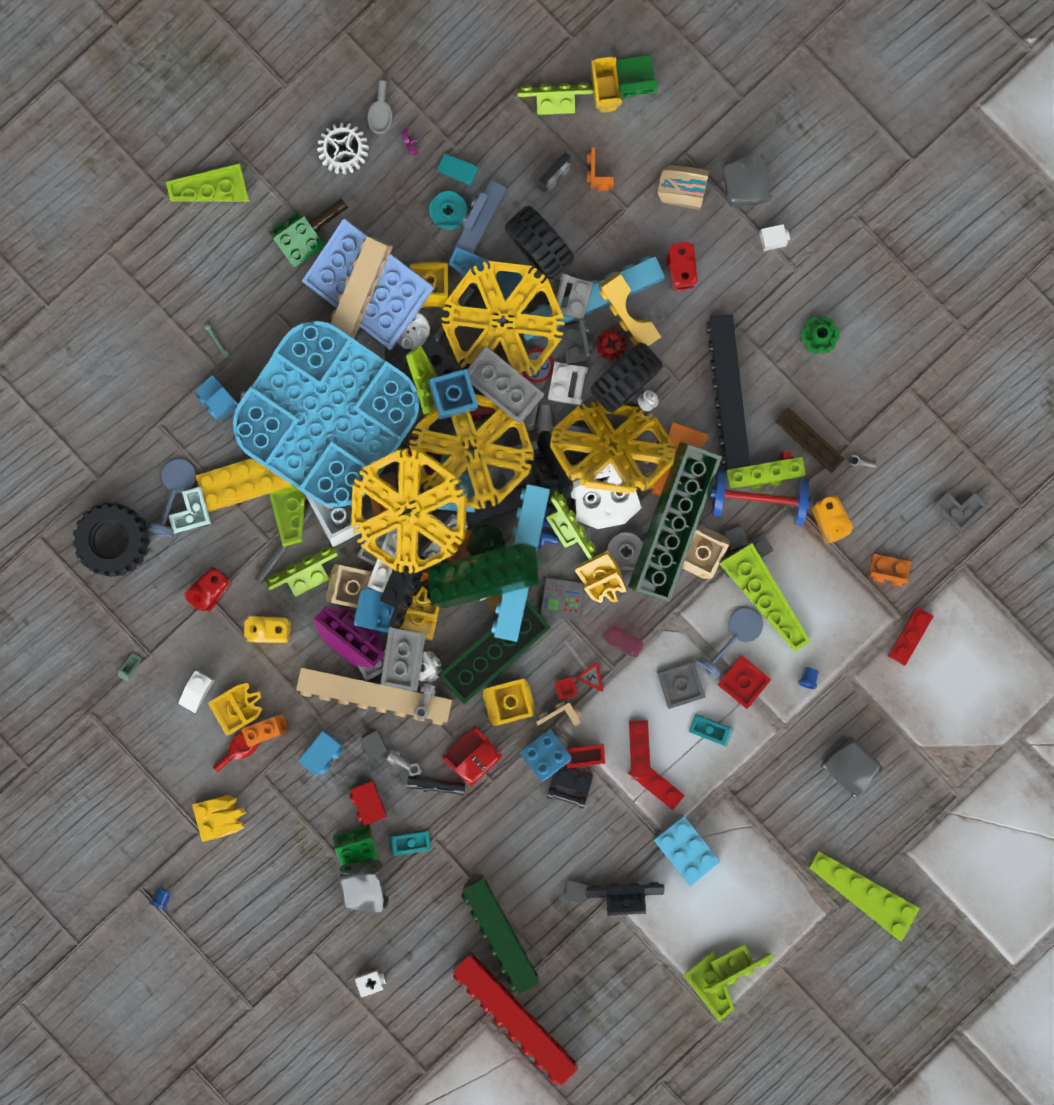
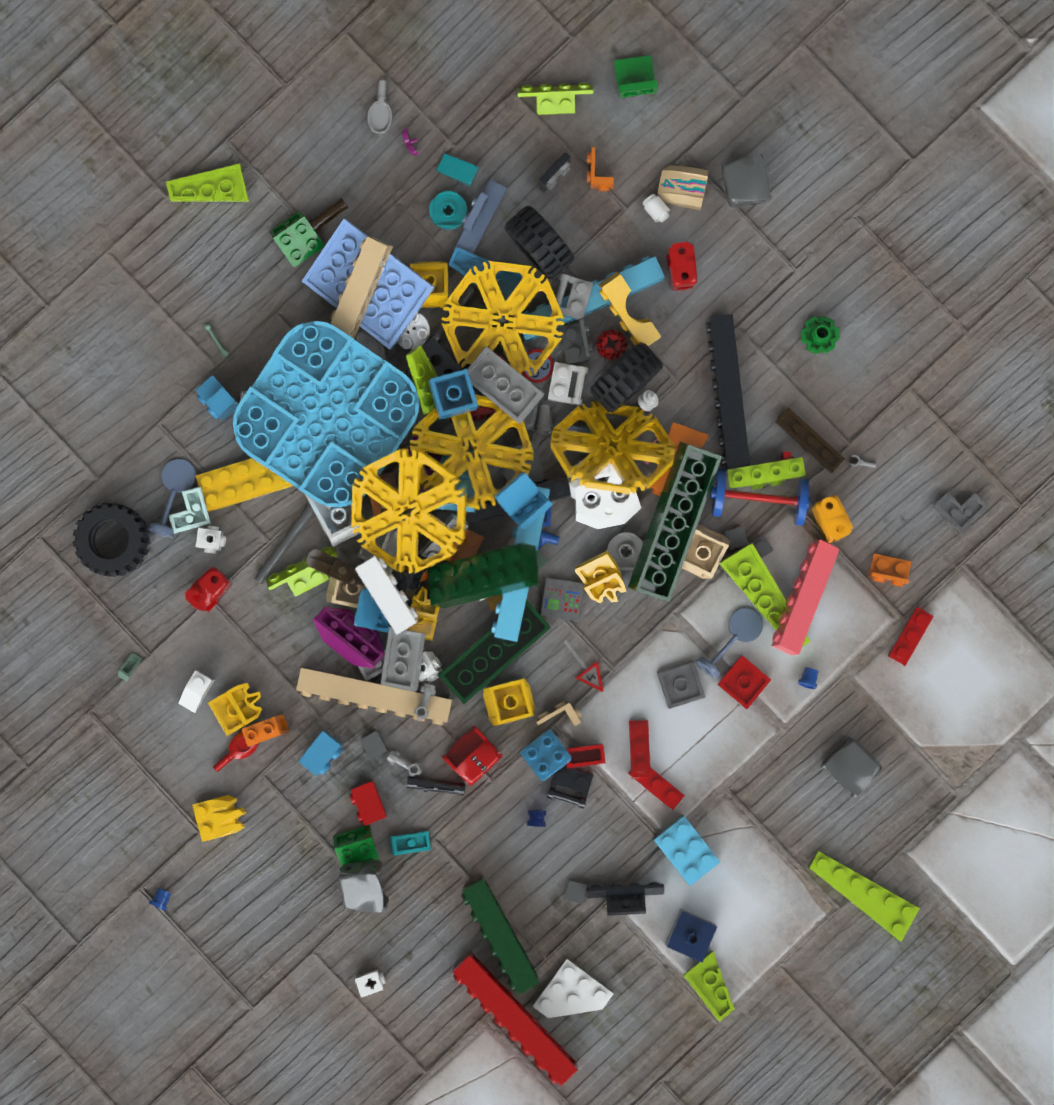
yellow piece [244,616,291,643] -> none
lime wing [269,486,306,547] -> none
white gear [317,123,369,175] -> none
clear green plate [467,525,505,556] -> none
black bracket [527,431,574,499] -> none
lime bracket [546,490,596,560] -> none
red plate [554,676,579,701] -> none
yellow piece [591,57,622,112] -> none
clear pink brick [603,626,644,657] -> none
teal slope [689,715,733,747] -> none
lime bracket [702,944,775,994] -> none
white brick [759,224,790,251] -> none
none -> white brick [196,526,226,554]
none -> dark brown piece [305,549,366,587]
none -> white brick [355,556,419,635]
none -> dark azure bracket [495,472,553,531]
none -> clear blue wheel [527,810,547,827]
none -> white plate [533,958,614,1018]
none -> white brick [642,194,670,223]
none -> dark blue brick [665,909,717,962]
none -> coral brick [772,539,840,655]

